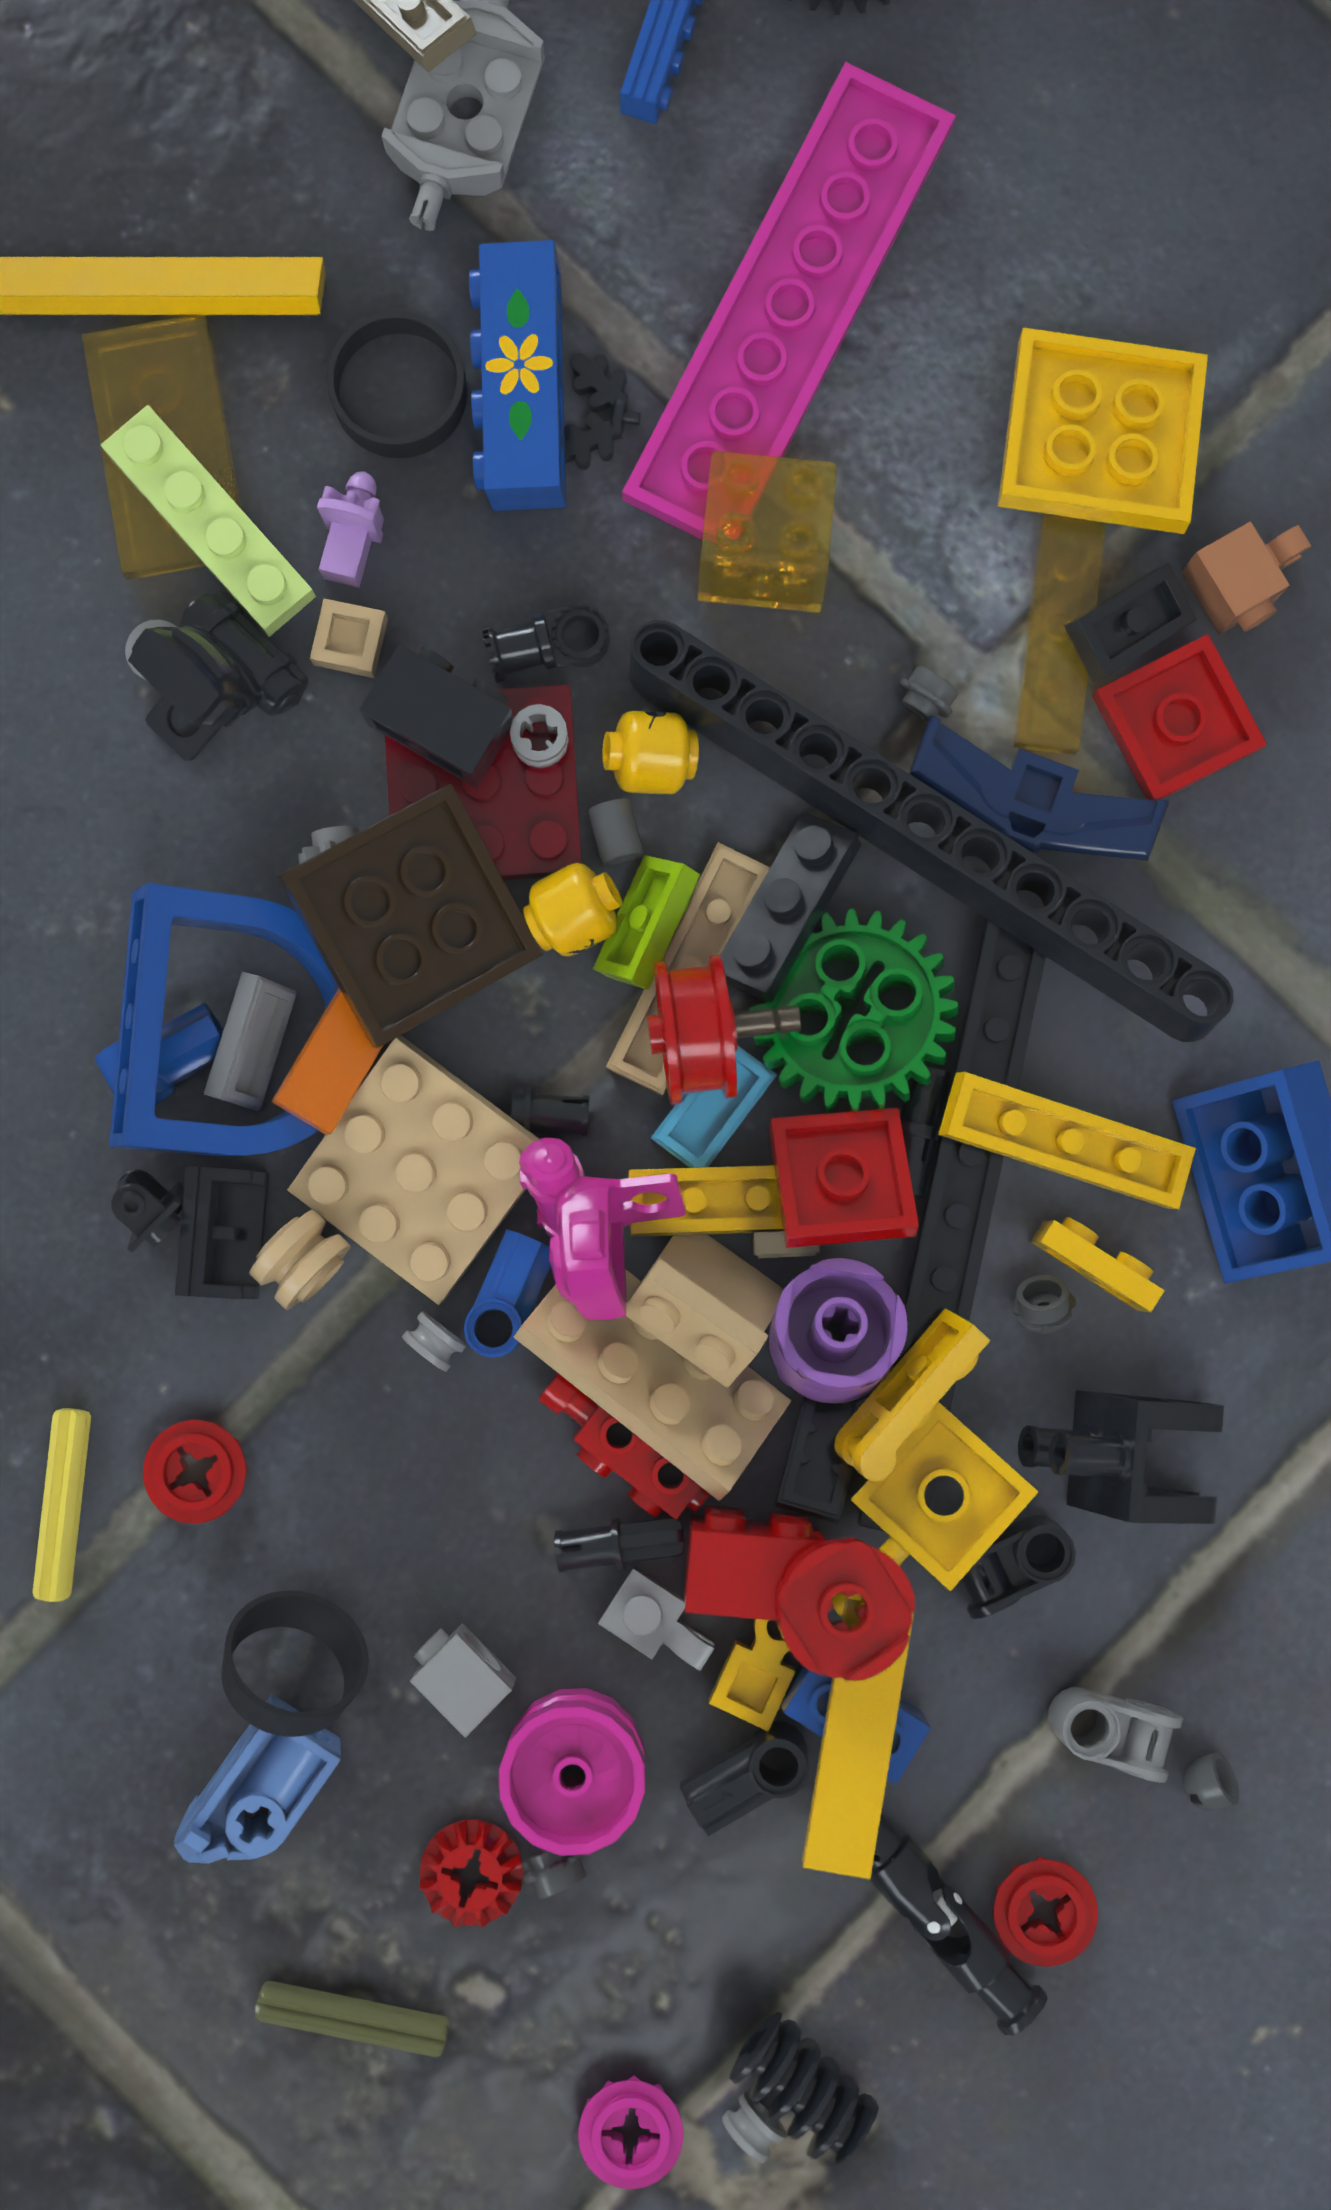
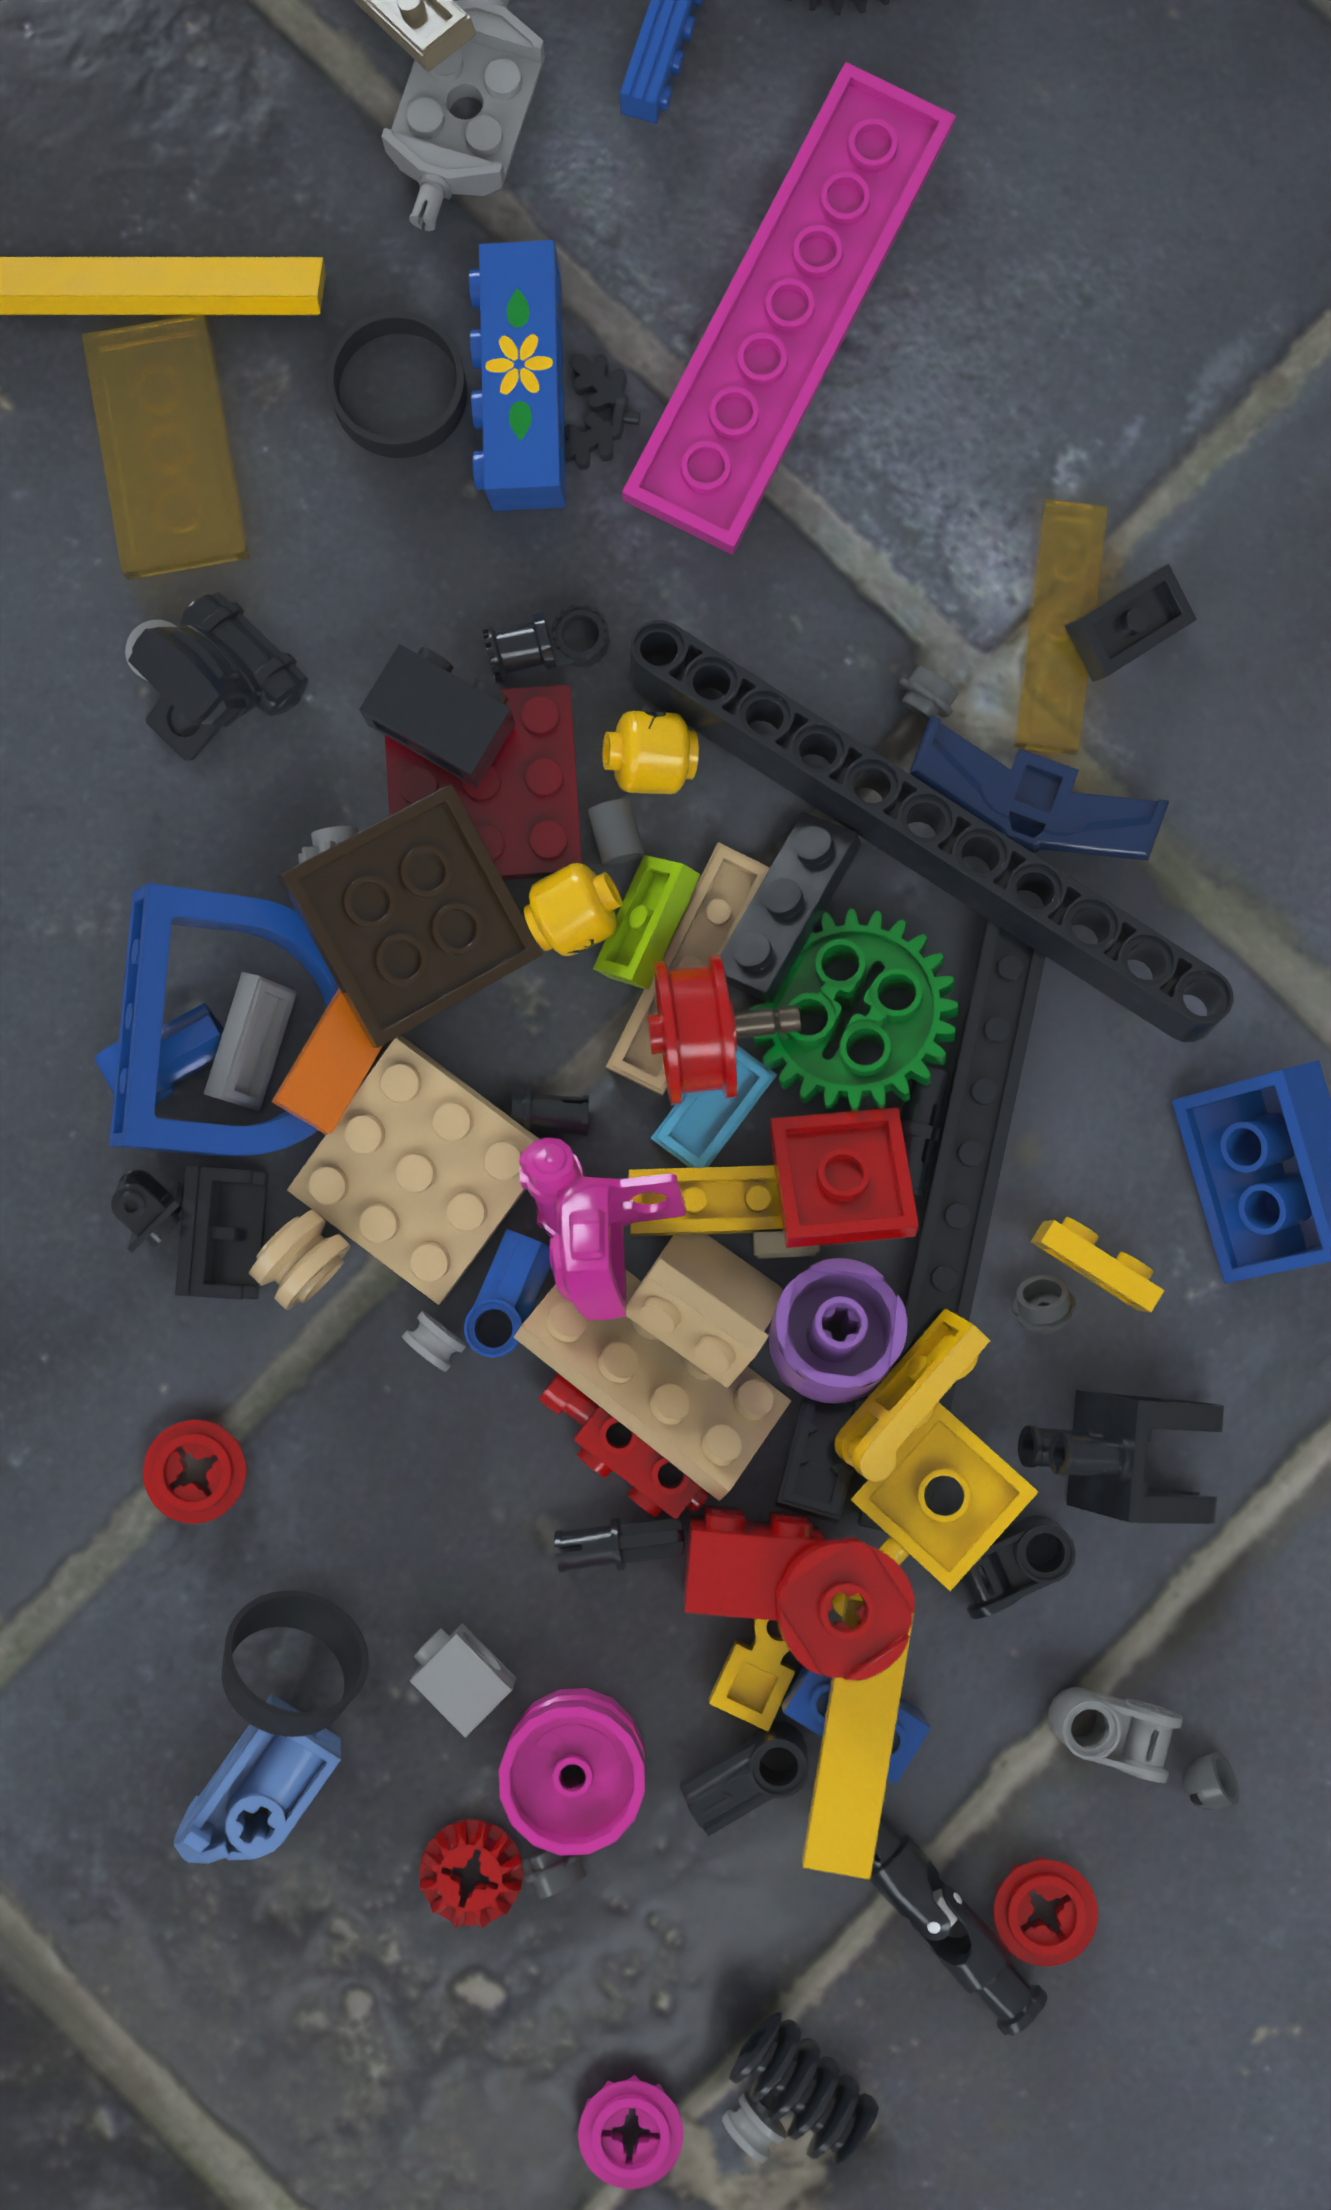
light yellow axle [32,1408,91,1602] -> none
yellowish green plate [100,405,316,637] -> none
olive axle [255,1981,449,2058] -> none
tan plate [310,598,388,678] -> none
lavender piece [317,472,384,588] -> none
light grey bush [510,704,569,768] -> none
light grey plate [598,1566,715,1671] -> none
clear yellow bracket [697,451,837,613] -> none
yellow plate [938,1072,1196,1209] -> none
yellow plate [998,327,1208,534] -> none
red plate [1092,634,1267,801] -> none
nougat brick [1181,521,1311,635] -> none

